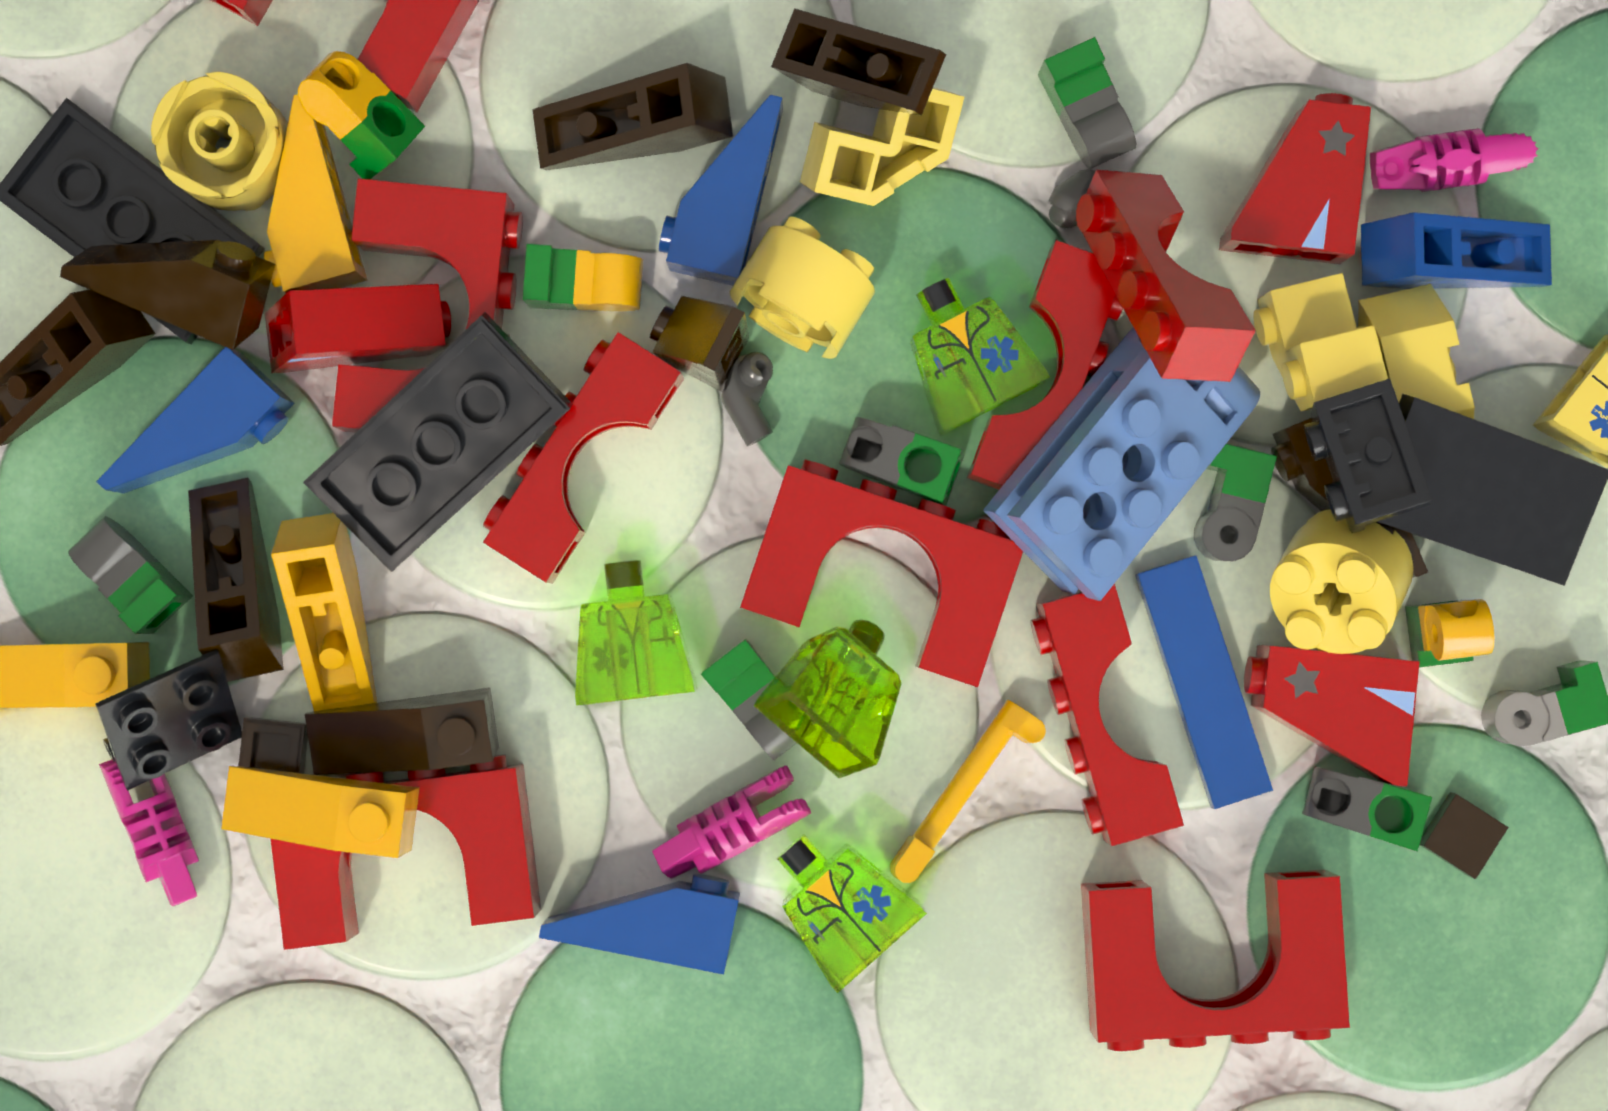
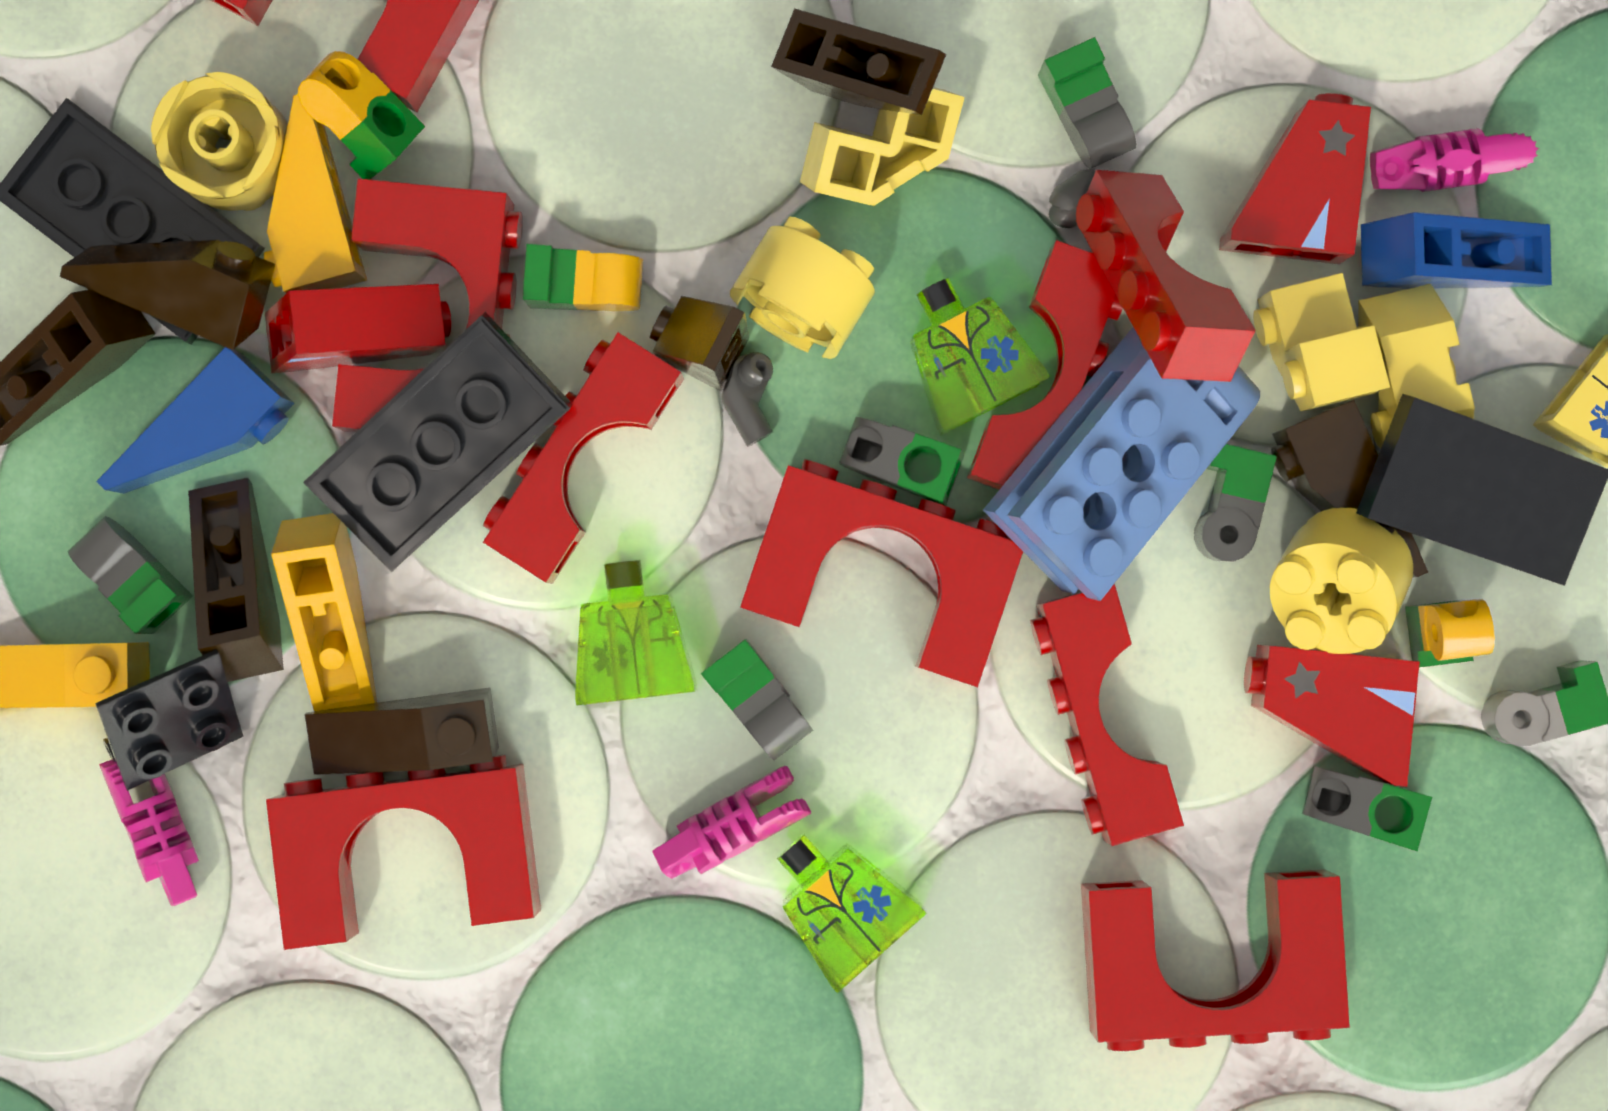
yellow slope [221,765,419,858] -> none
dark brown tile [238,717,308,774] -> none
dark brown slope [532,63,733,170] -> none
blue slope [539,874,740,975] -> none
blue slope [659,95,783,286] -> none
clear neon green torso [754,620,902,778] -> none
yellow hinge [890,699,1046,883] -> none
blue tile [1135,555,1273,809] -> none
black bracket [1304,378,1433,533] -> none
dark brown tile [1420,792,1509,879] -> none

